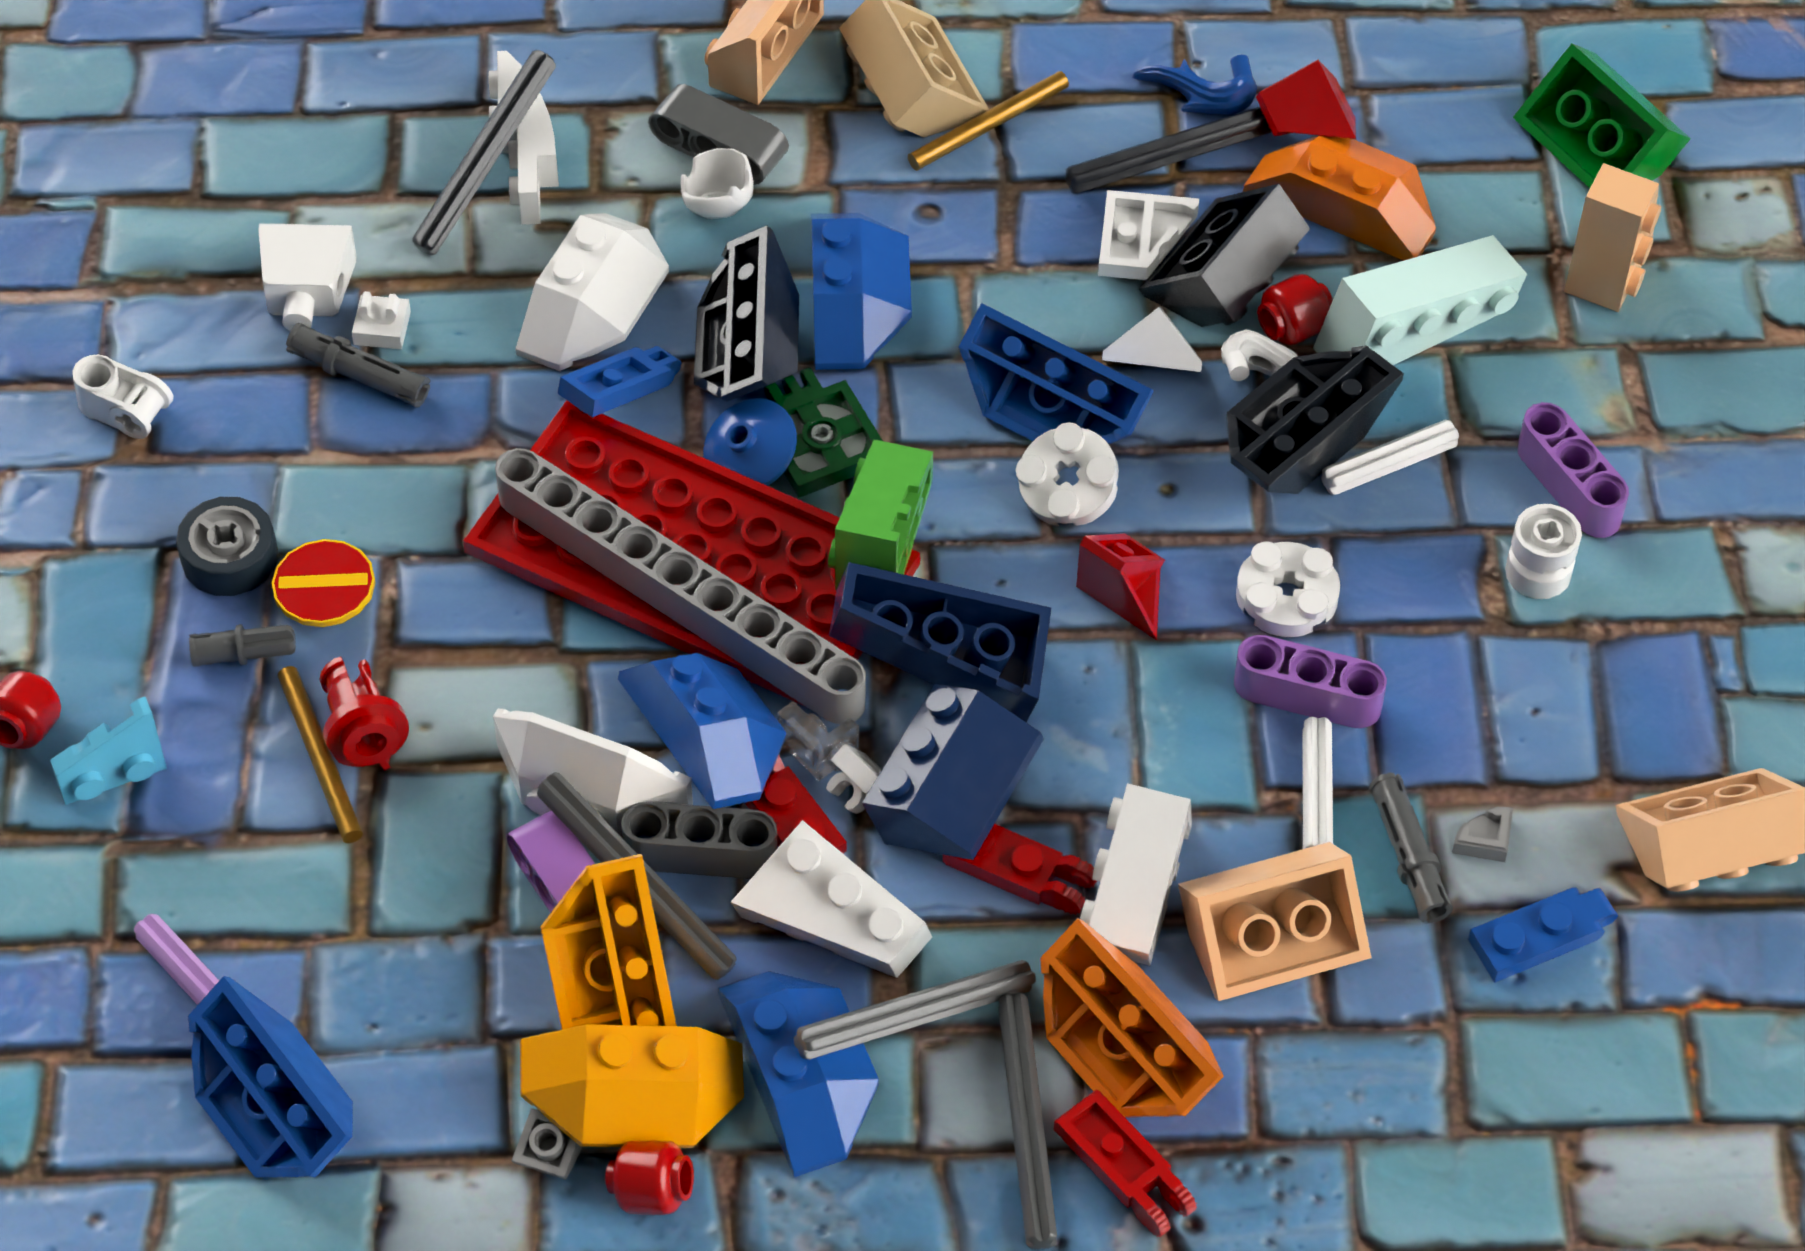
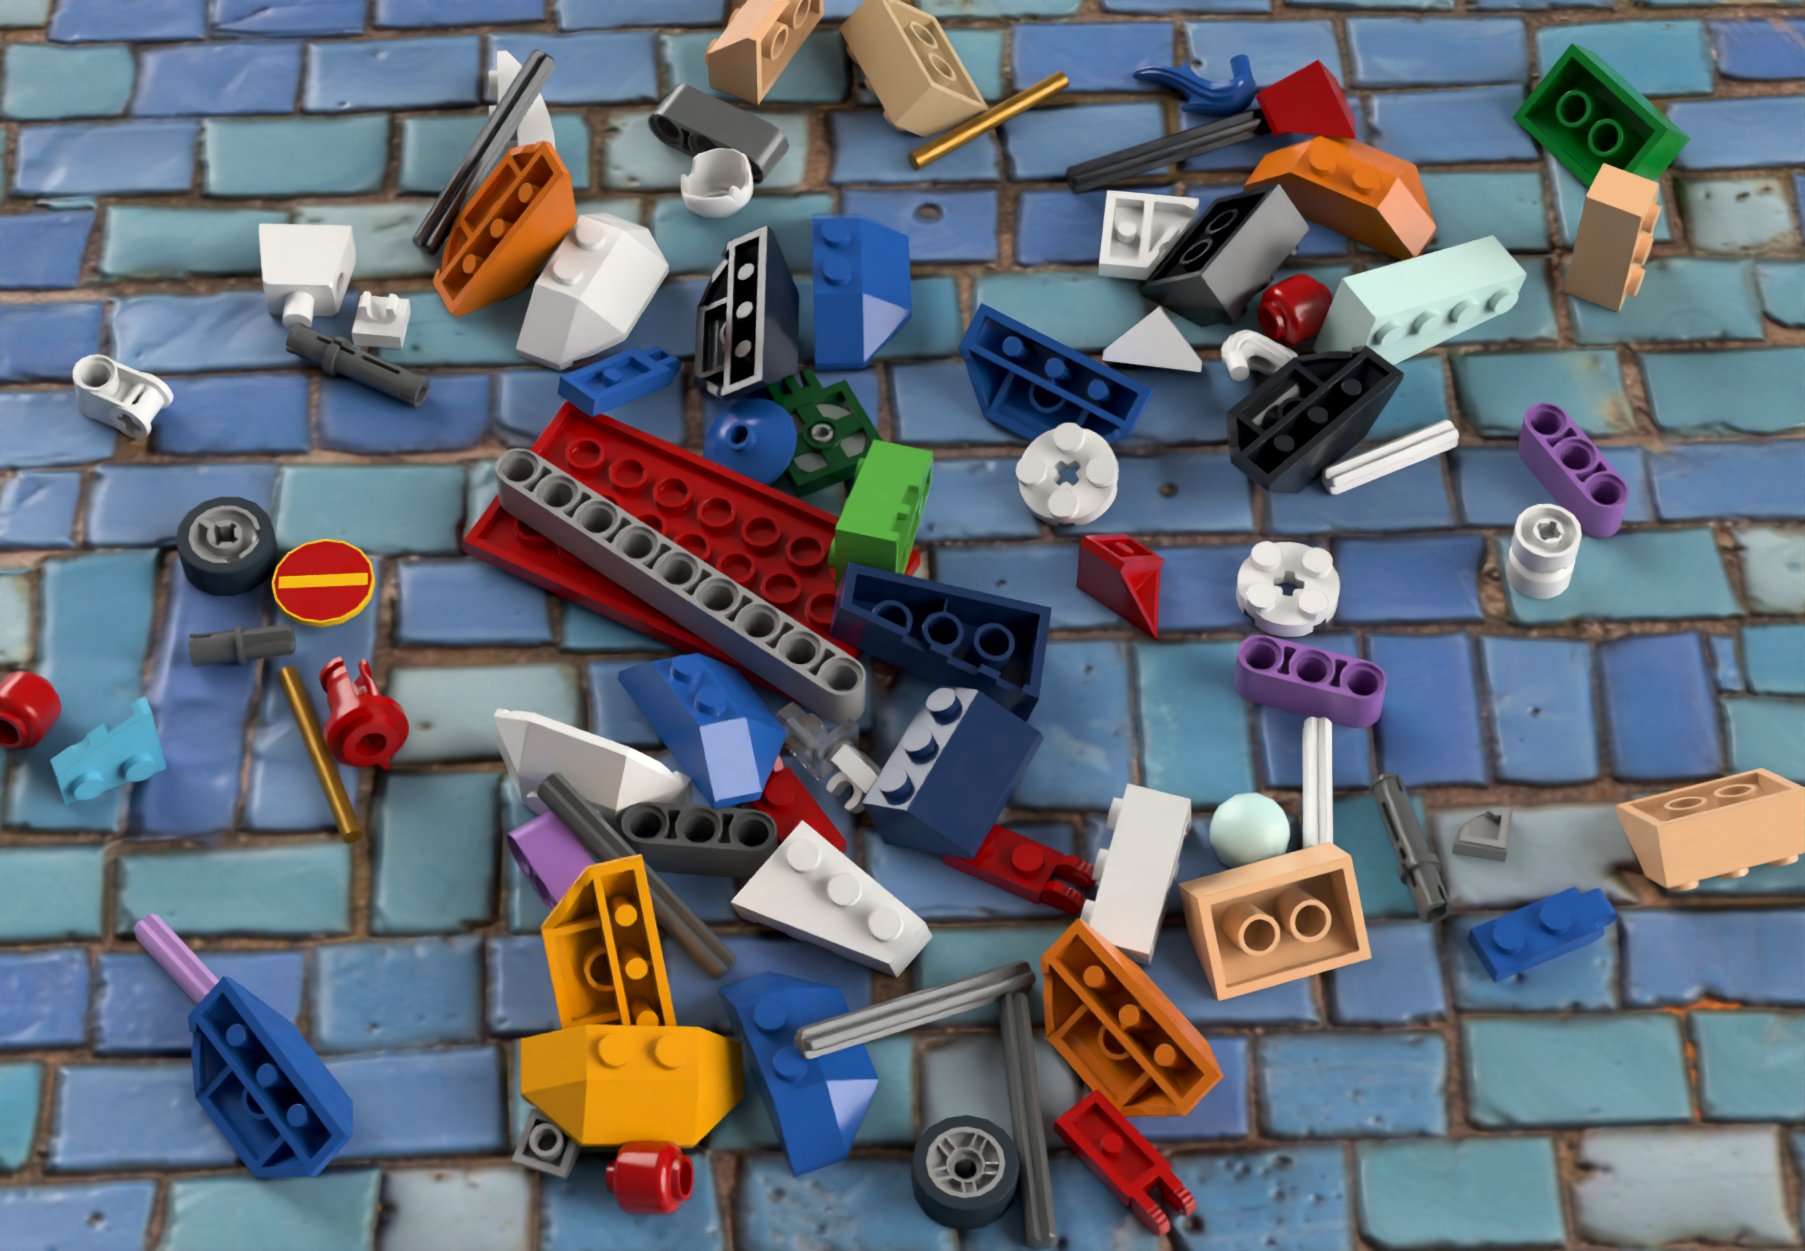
none -> orange wedge [432,140,577,317]
none -> wheel [911,1115,1020,1230]
none -> light aqua hair [1209,793,1290,869]

